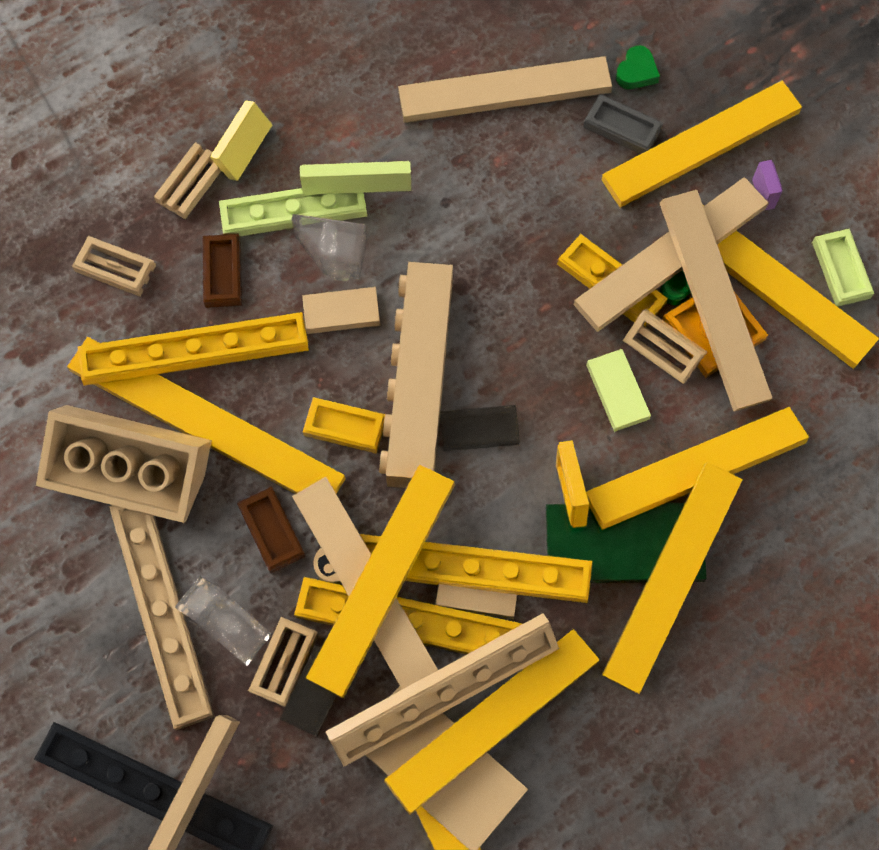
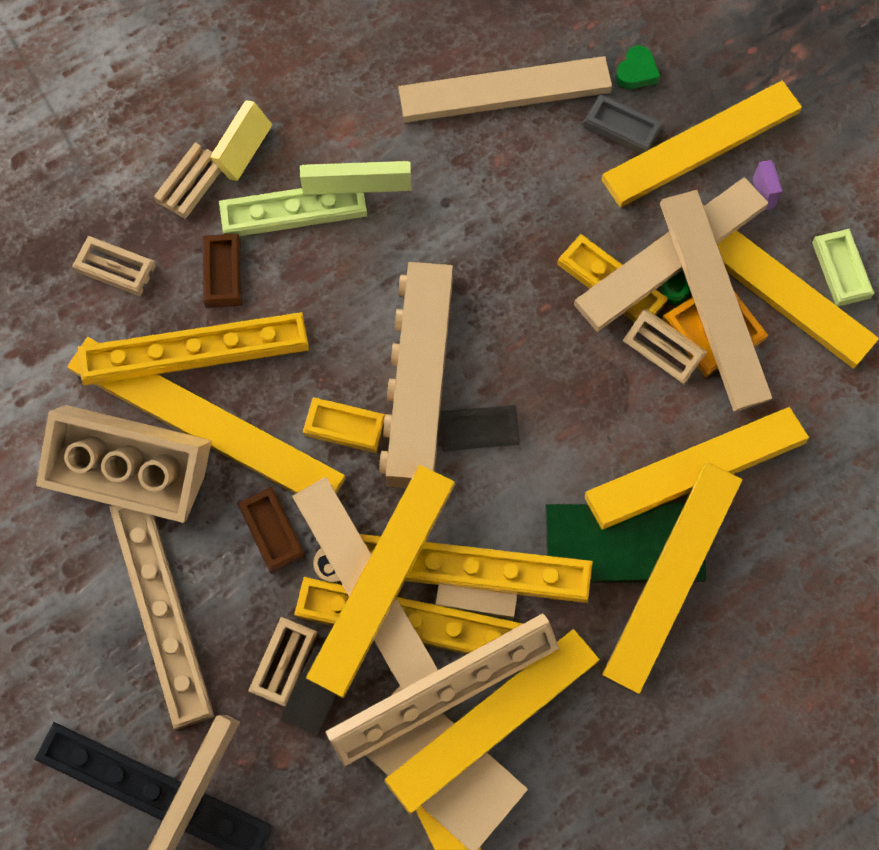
clear slope [175,576,272,665] -> none
clear slope [292,214,367,281] -> none
tan tile [302,287,380,334] -> none
yellow tile [556,440,589,528] -> none
yellowish green tile [586,349,651,432] -> none

